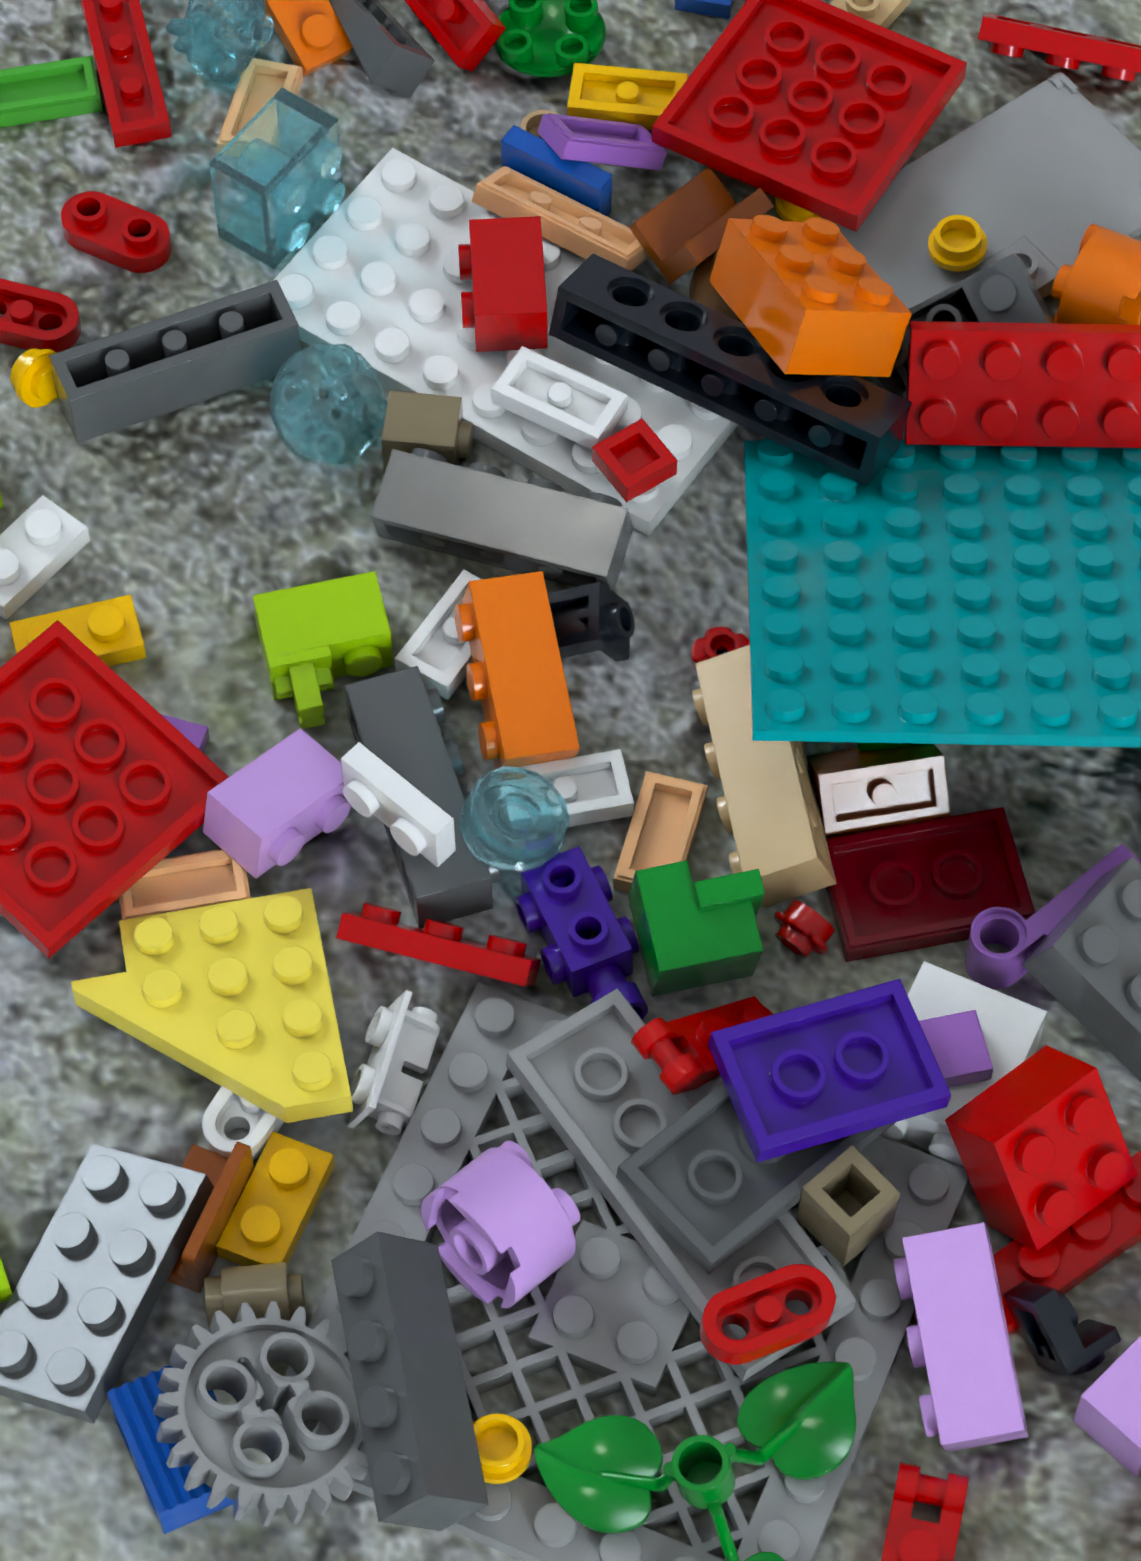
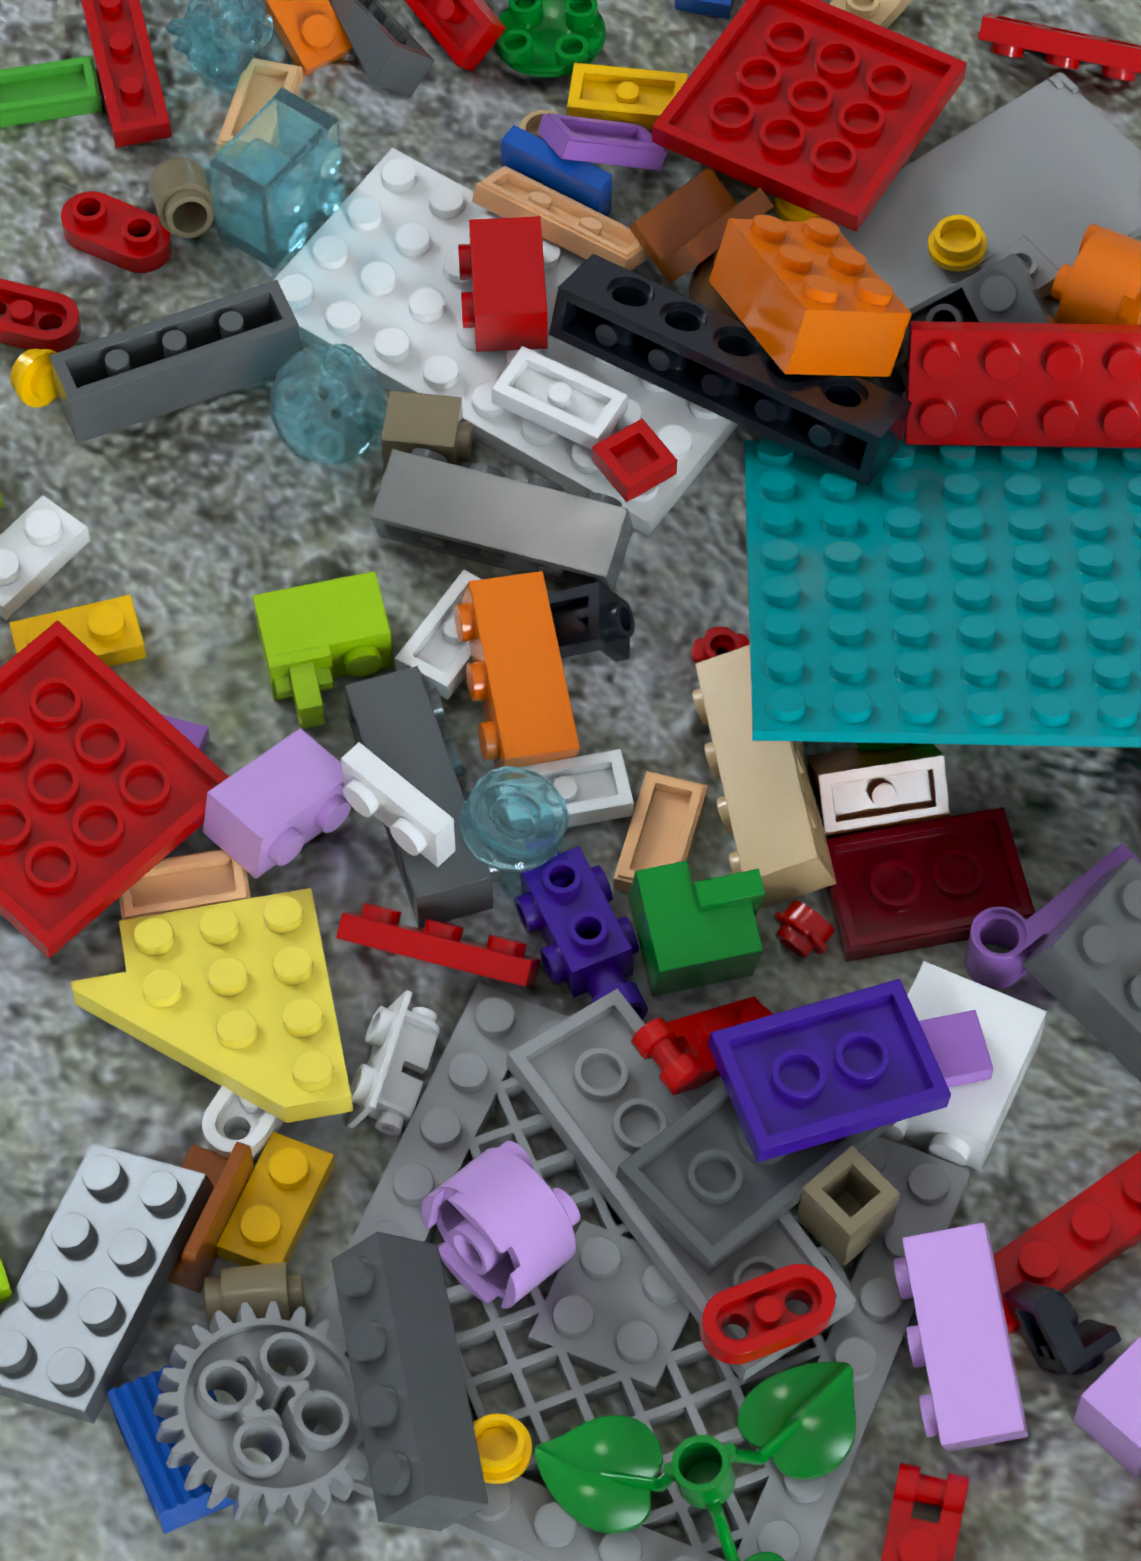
red brick [945,1045,1138,1251] -> none
none -> dark tan brick [149,157,216,238]

